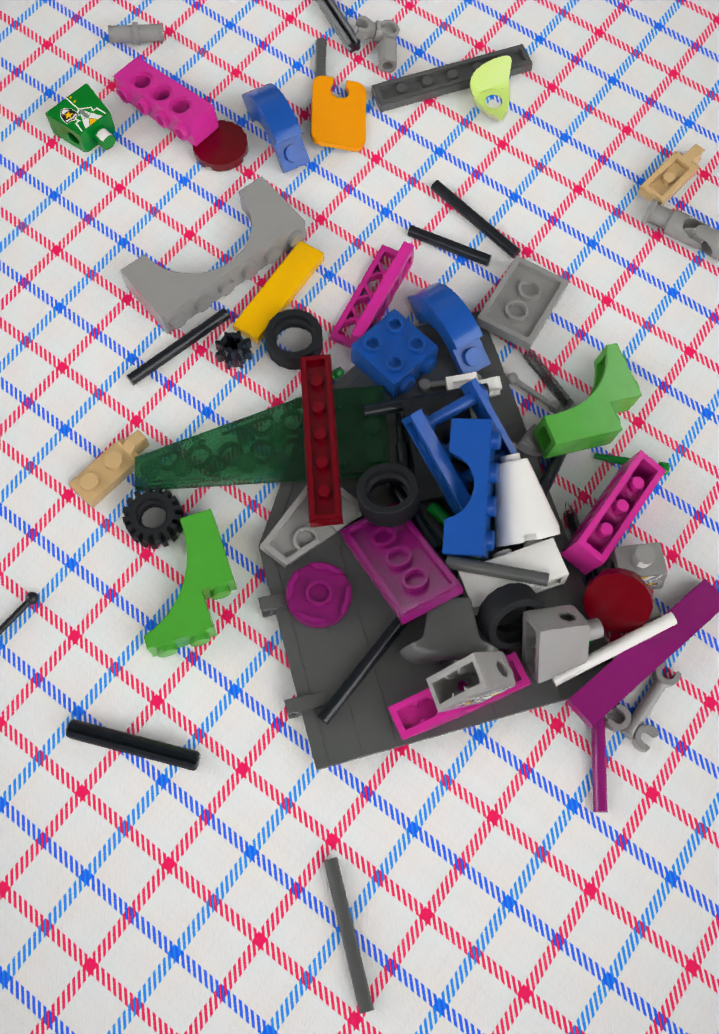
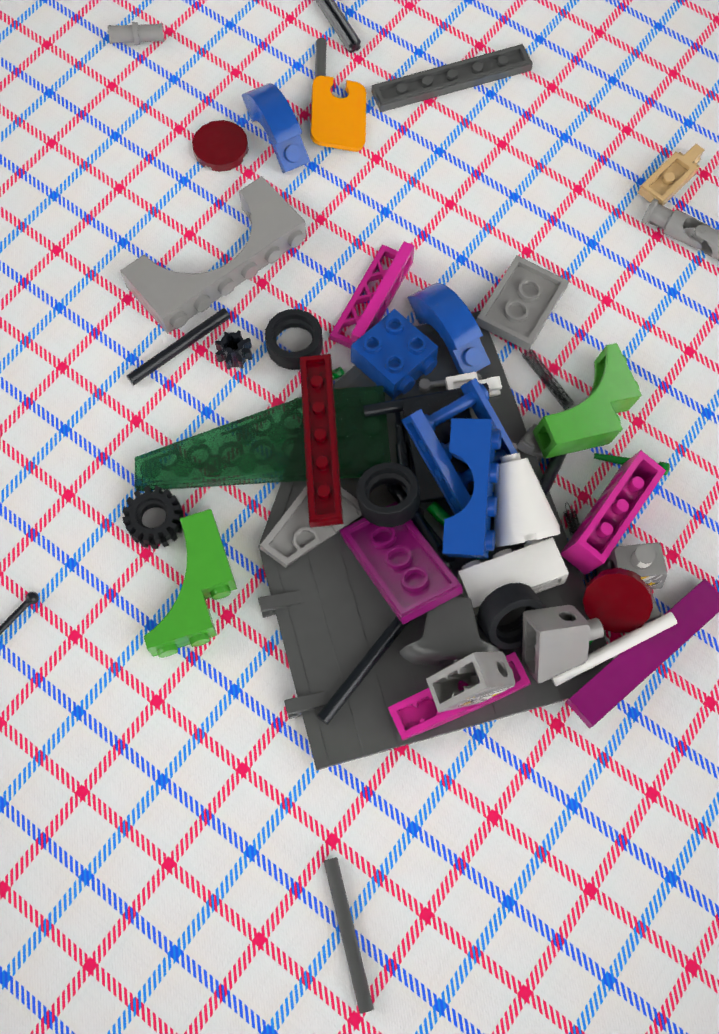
green torso [45,83,116,152] -> none
black axle [66,719,200,771] -> none
tan hinge [69,430,150,508] -> none
dark pink brick [113,57,219,147] -> none
yellow tile [233,241,324,344] -> none
magenta tile [286,562,352,628] -> none
light grey bar [355,16,400,73] -> none
black bar [407,225,492,266] -> none
black bar [431,180,521,259] -> none
dark grey bar [446,555,549,587] -> none
yellowish green piece [470,55,512,122] -> none
light grey hinge [506,373,561,414] -> none
magenta bar [591,716,608,813] -> none
light grey bar [605,662,681,753] -> none

